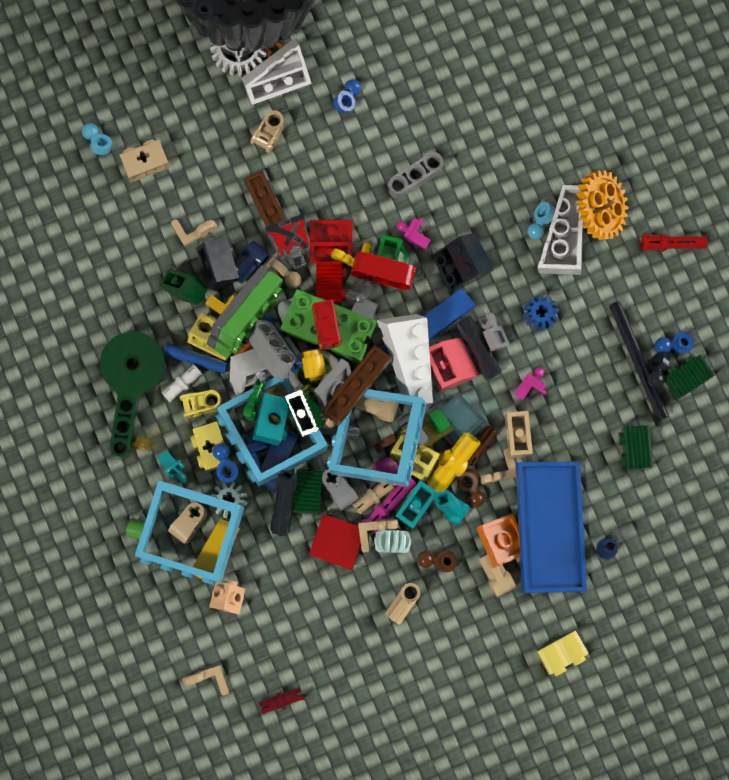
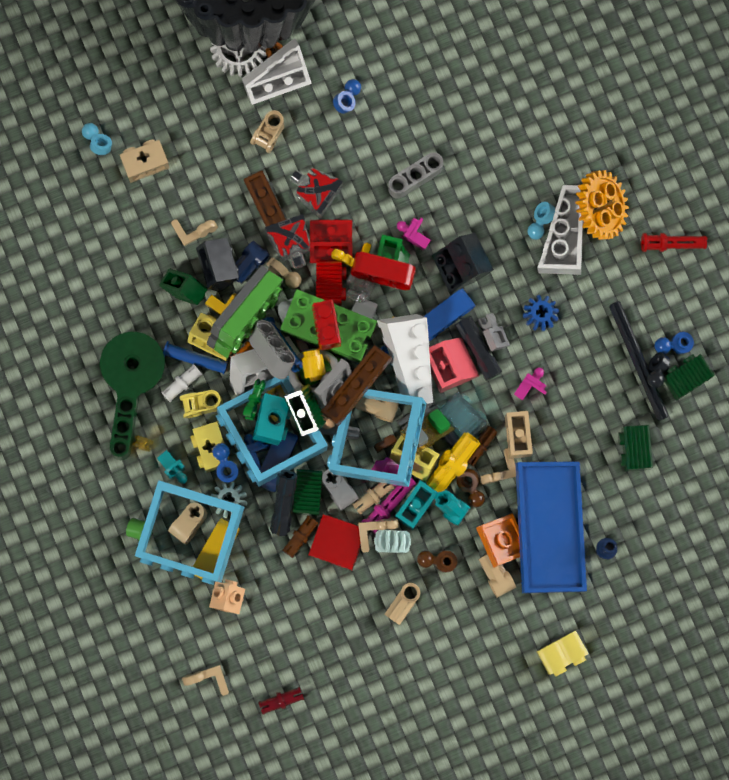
none -> reddish brown pin [282,515,319,558]
none -> torso [290,168,343,219]

